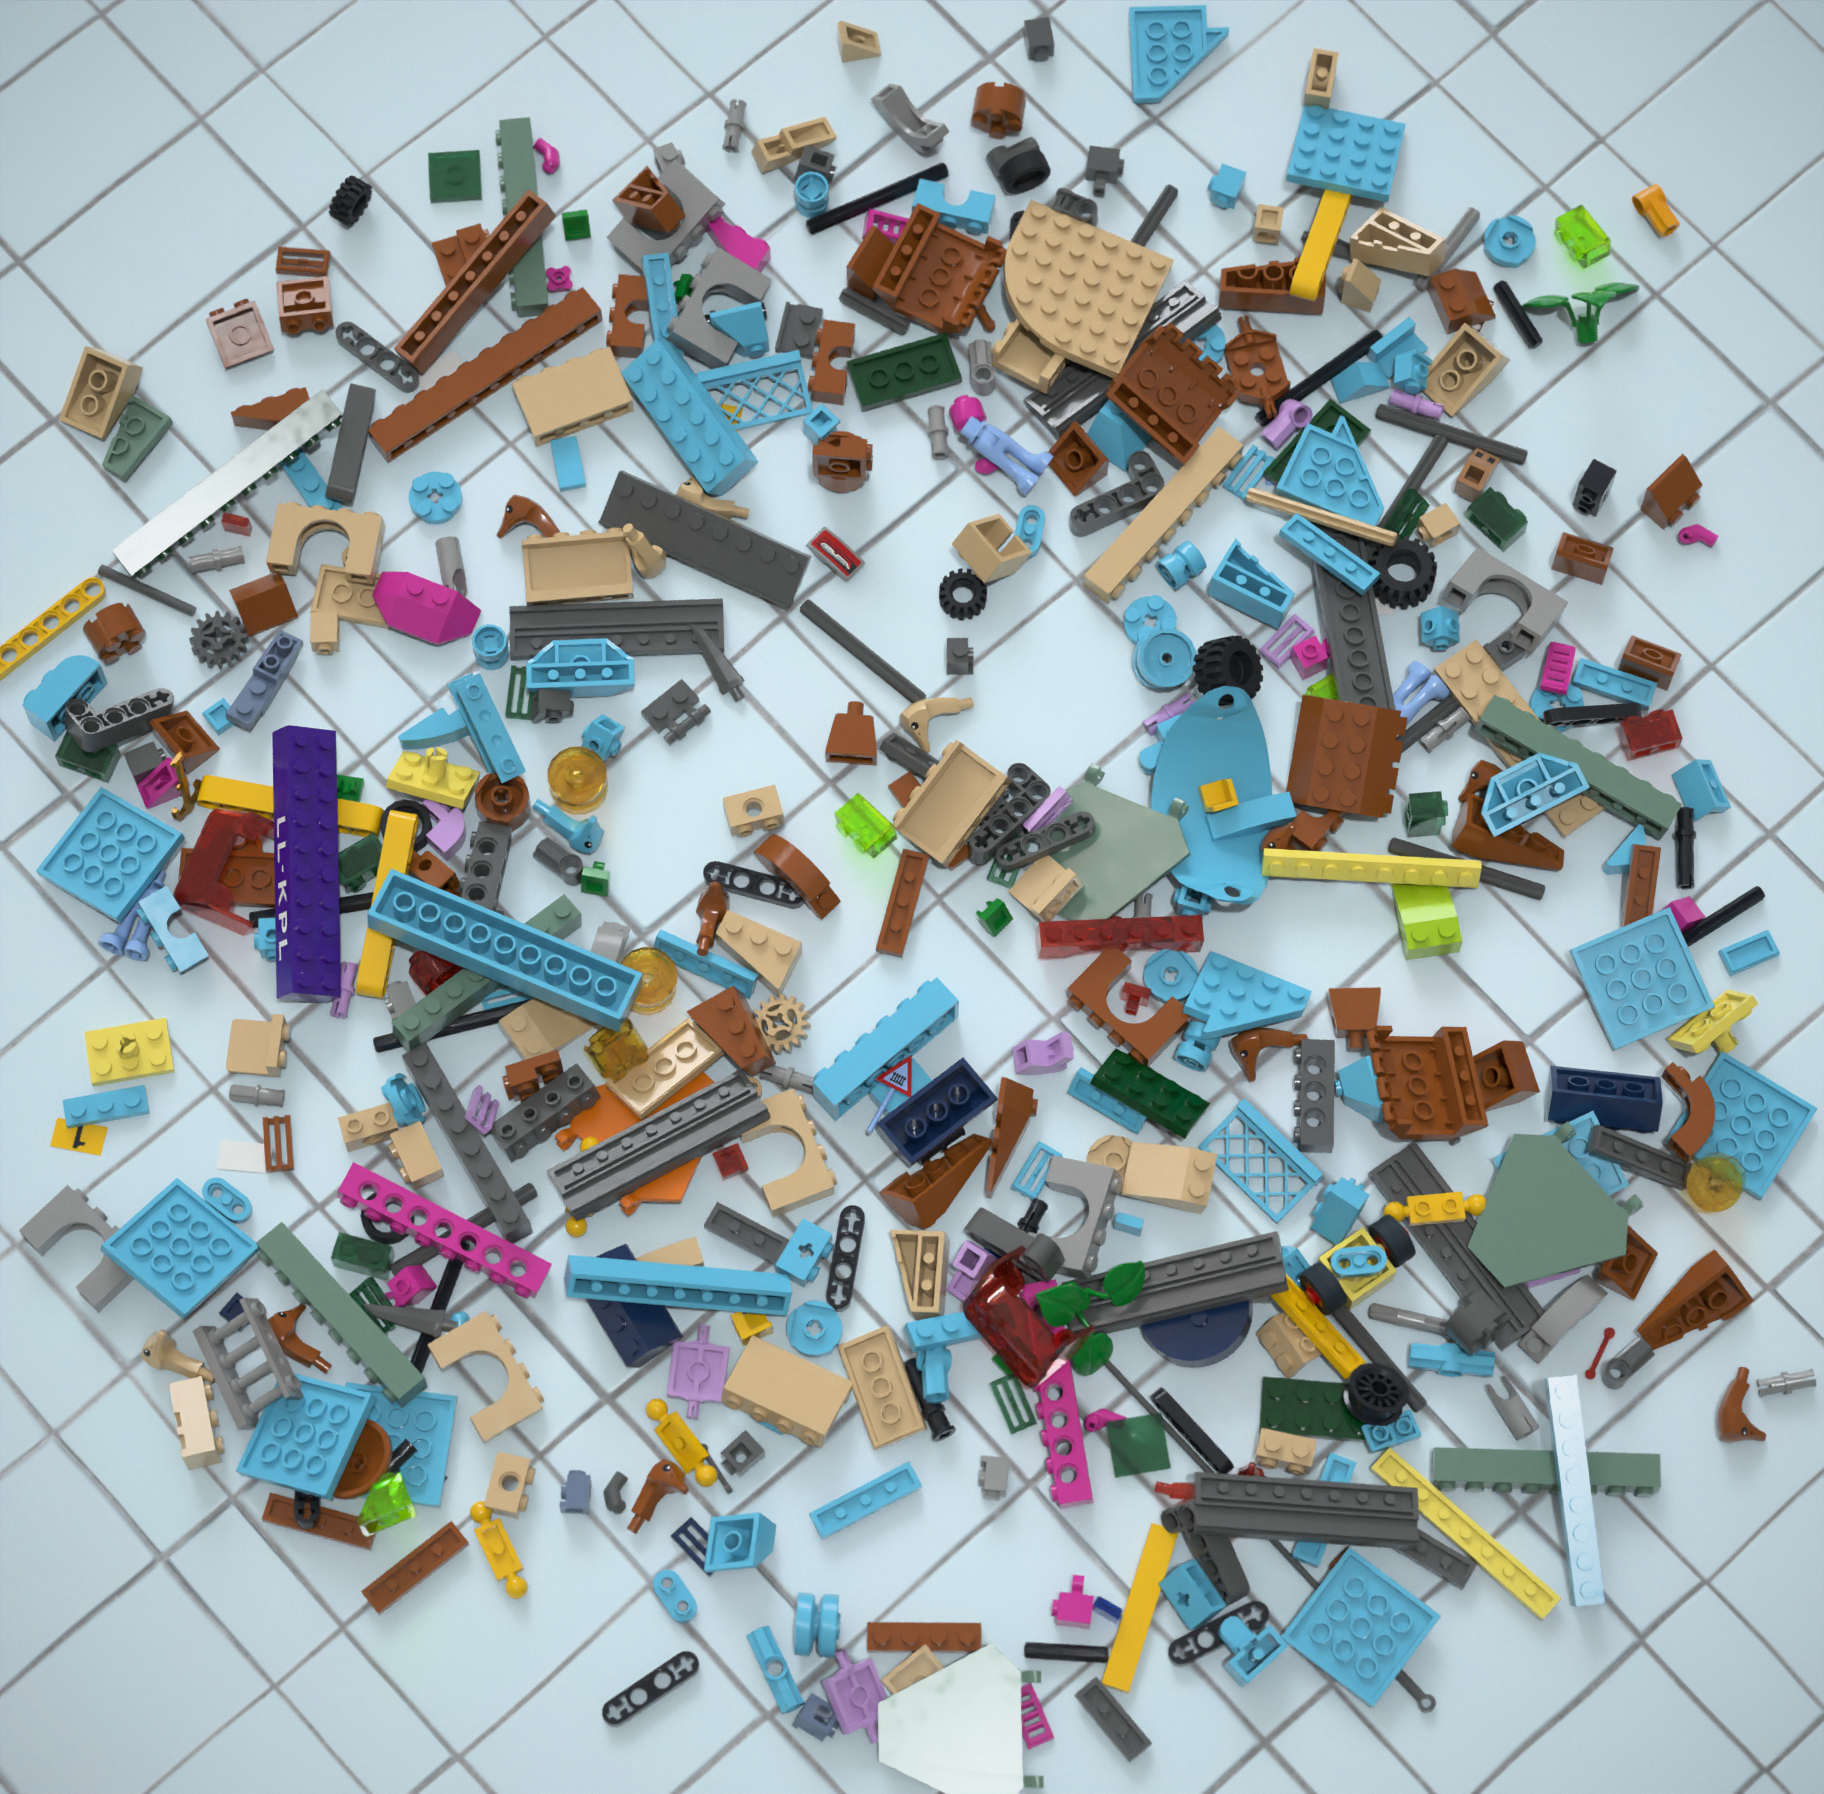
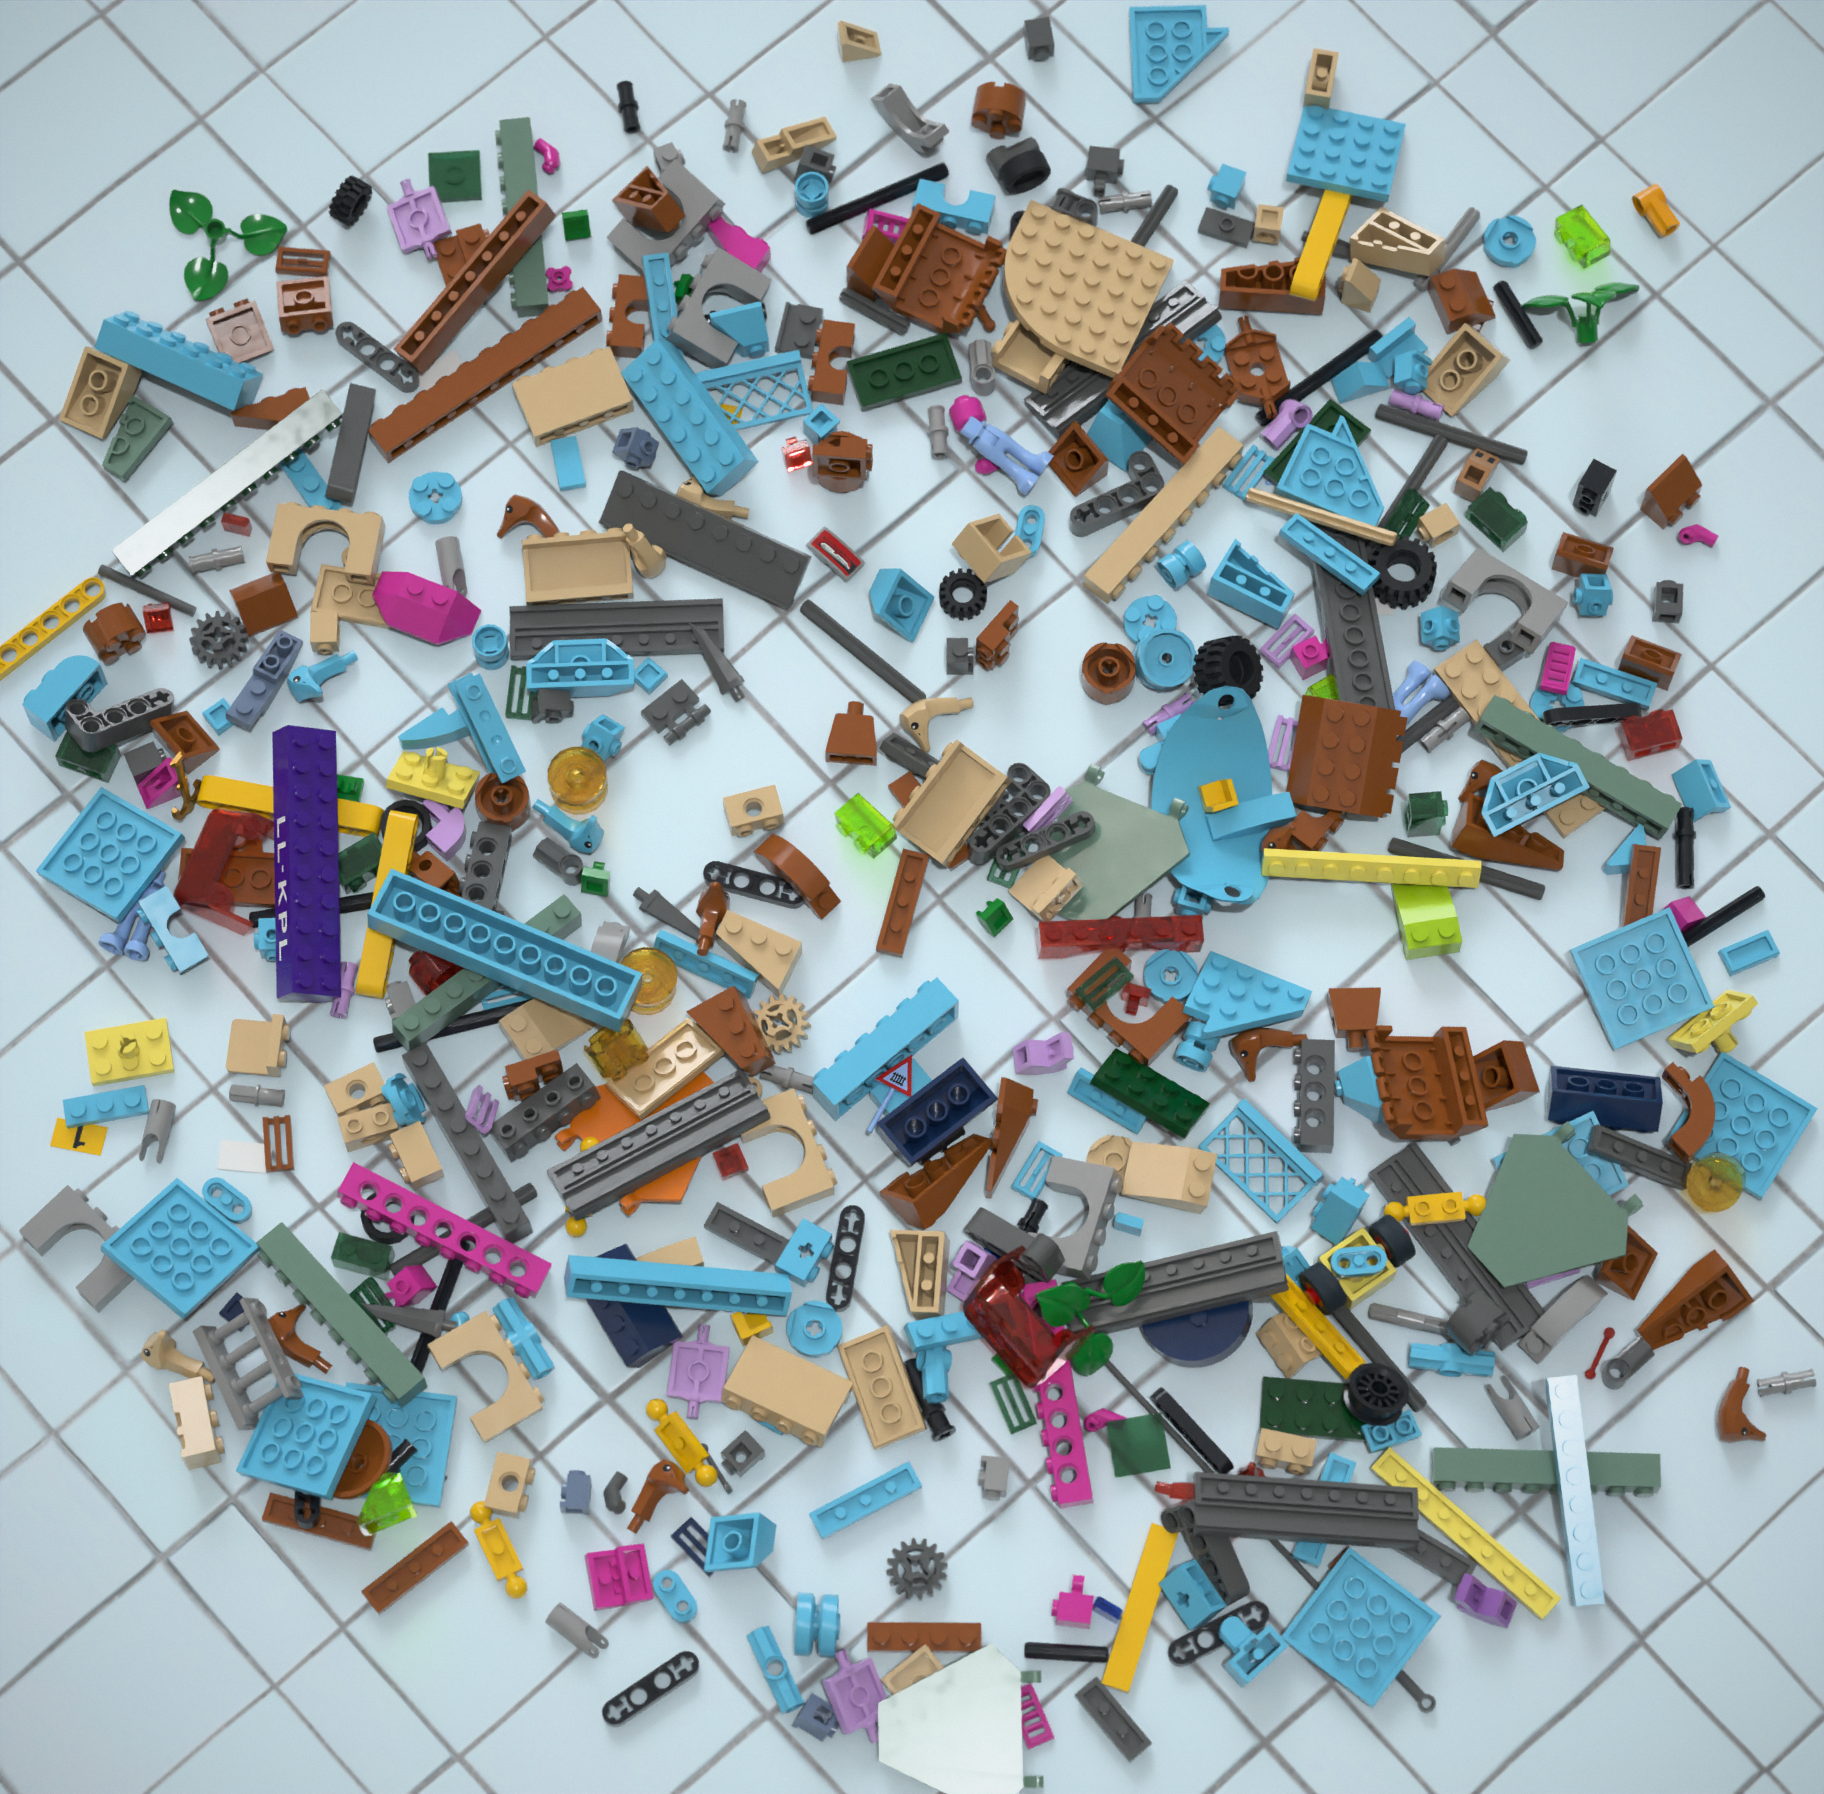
none -> medium azure brick [94,311,263,411]
none -> light grey piece [139,1099,176,1163]
none -> clear red tile [143,602,173,633]
none -> green plant [169,190,287,301]
none -> medium azure animal [287,651,358,702]
none -> tan brick [324,1062,387,1117]
none -> lavender plate [386,179,452,260]
none -> medium azure piece [492,1297,555,1381]
none -> light grey piece [545,1602,609,1658]
none -> dark pink slope [584,1543,654,1611]
none -> sand blue brick [612,427,659,469]
none -> black pin [616,81,640,133]
none -> dark grey bar [633,887,710,947]
none -> medium azure tile [634,657,668,695]
none -> clear red tile [781,436,813,472]
none -> medium azure slope [869,568,935,642]
none -> dark grey gear [886,1538,948,1601]
none -> dark orange plate [976,600,1019,671]
none -> clear green tile [1074,956,1134,1013]
none -> dark orange brick [1081,642,1136,705]
none -> light grey pin [1098,190,1152,213]
none -> dark grey plate [1198,207,1255,249]
none -> lavender tile [1268,715,1298,772]
none -> medium lavender brick [1454,1574,1518,1628]
none -> medium azure brick [1573,573,1613,617]
none -> dark grey brick [1652,580,1683,623]

